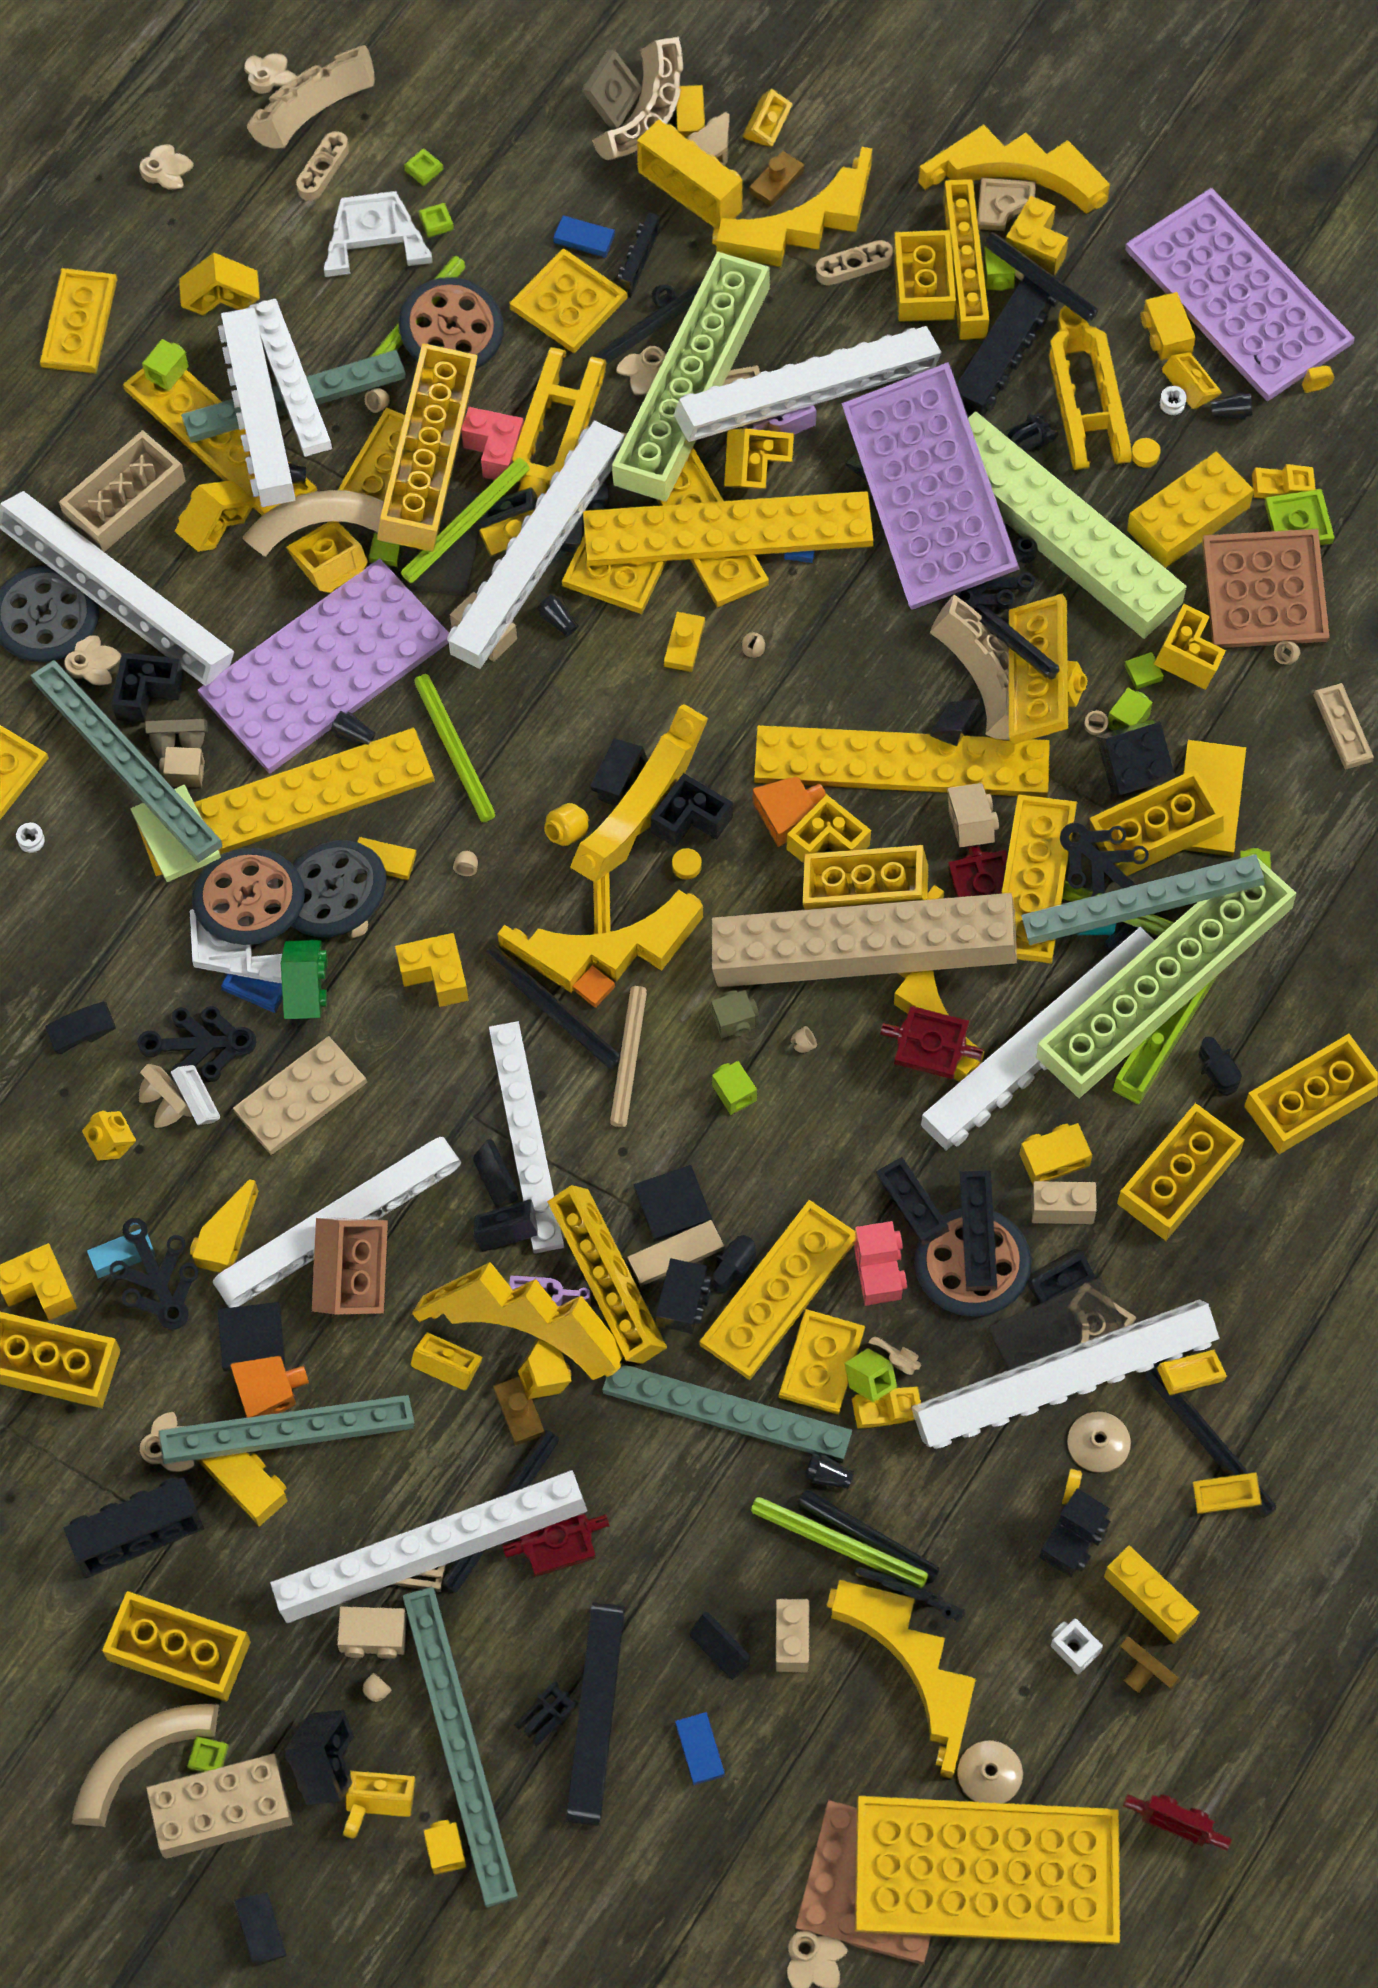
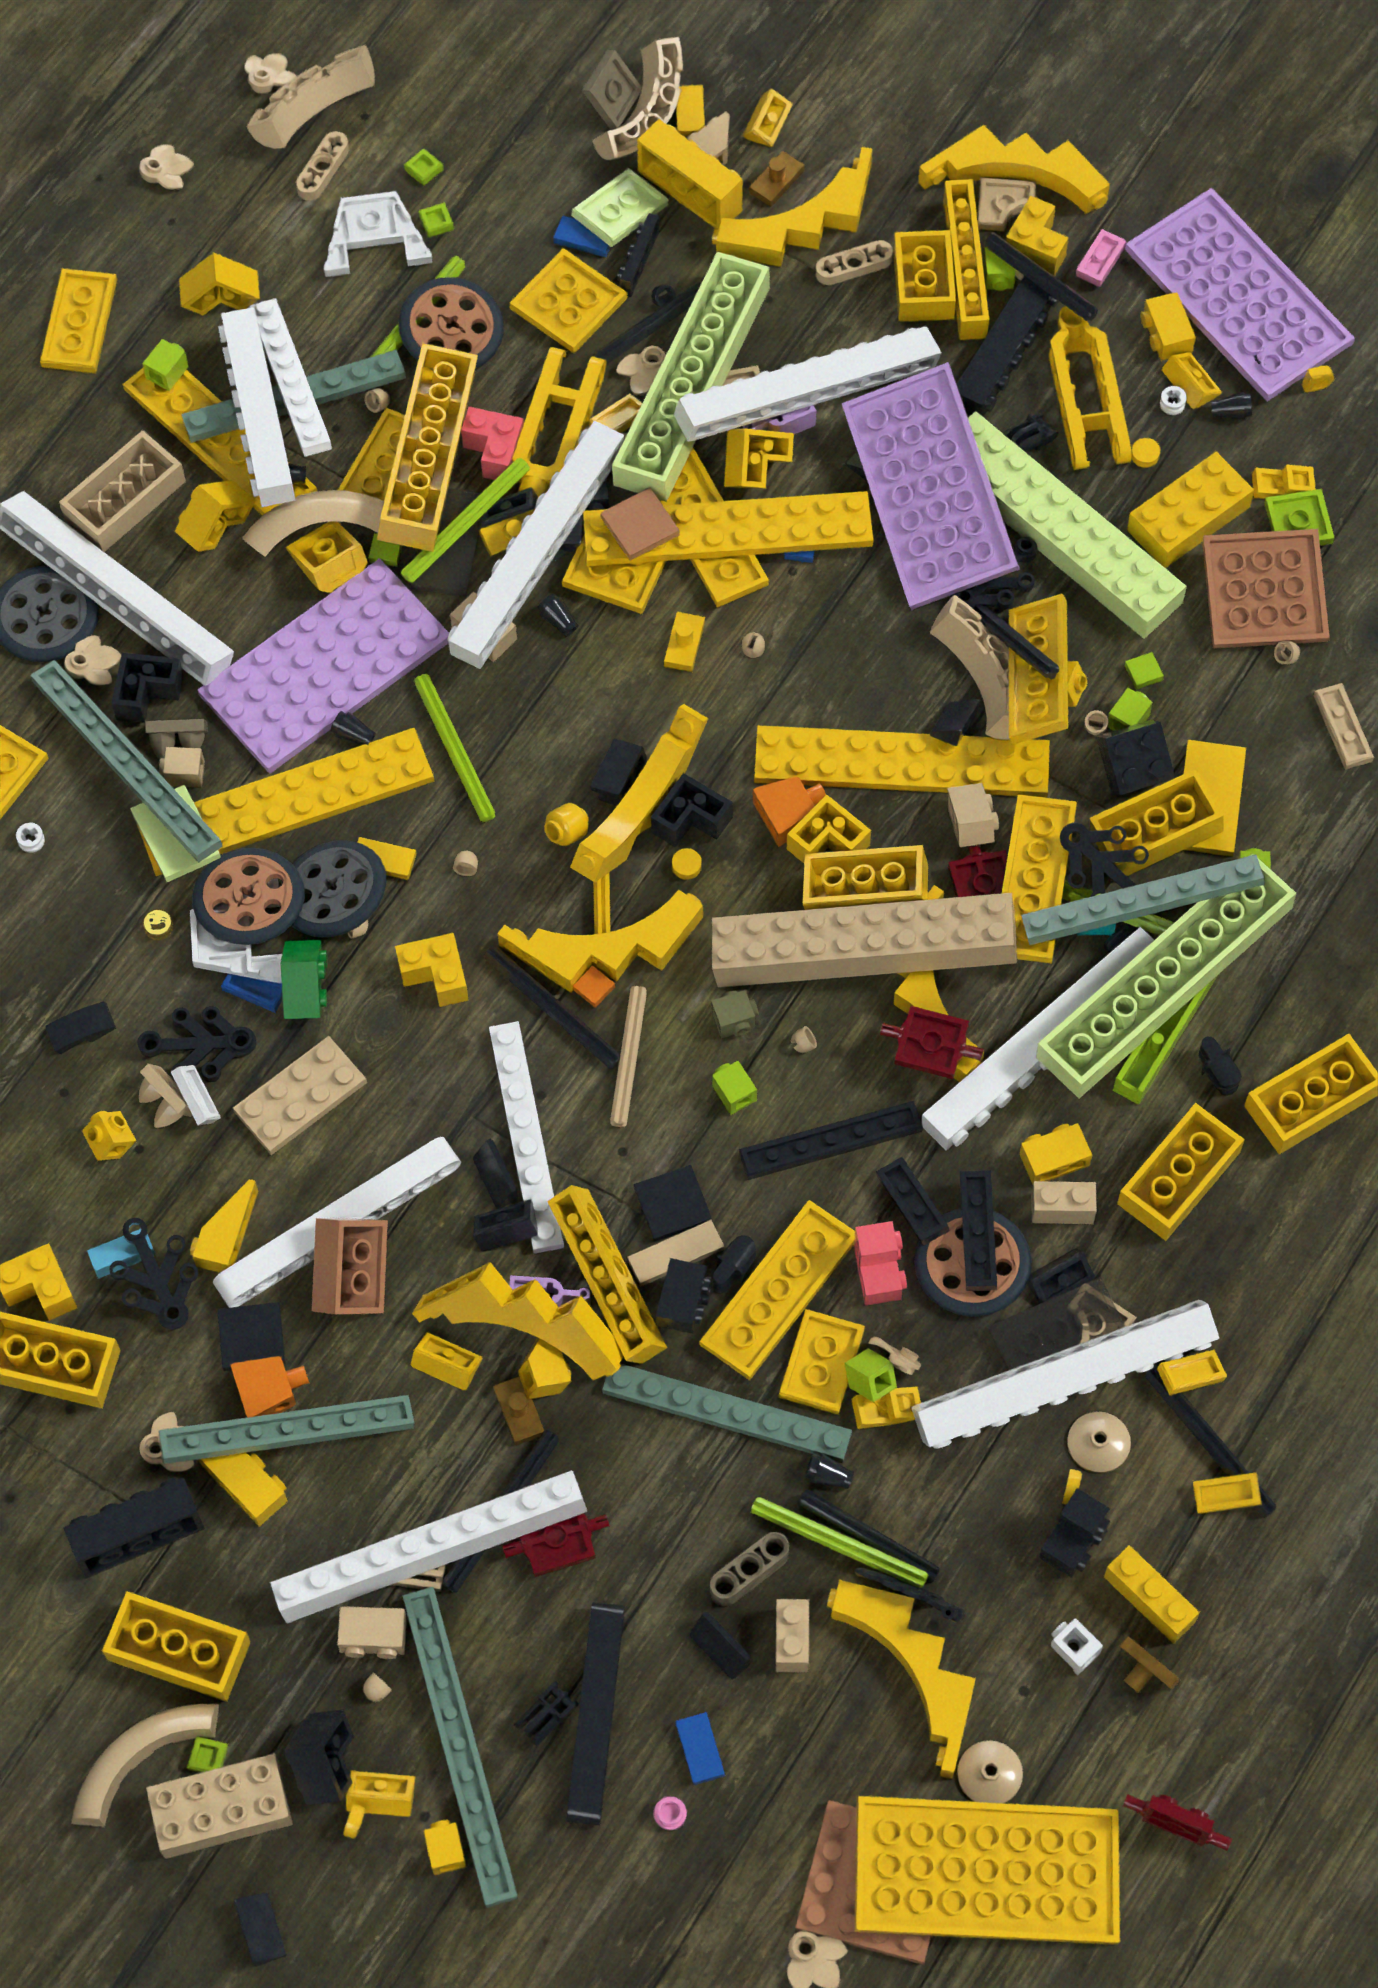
yellow brick [1154,604,1226,690] -> none
none -> tile [142,909,174,940]
none -> yellowish green tile [572,168,669,247]
none -> yellow tile [589,394,642,433]
none -> nougat tile [601,488,680,560]
none -> bright pink plate [654,1797,687,1830]
none -> dark tan beam [710,1532,789,1607]
none -> black tile [739,1101,923,1180]
none -> bright pink plate [1075,229,1126,287]

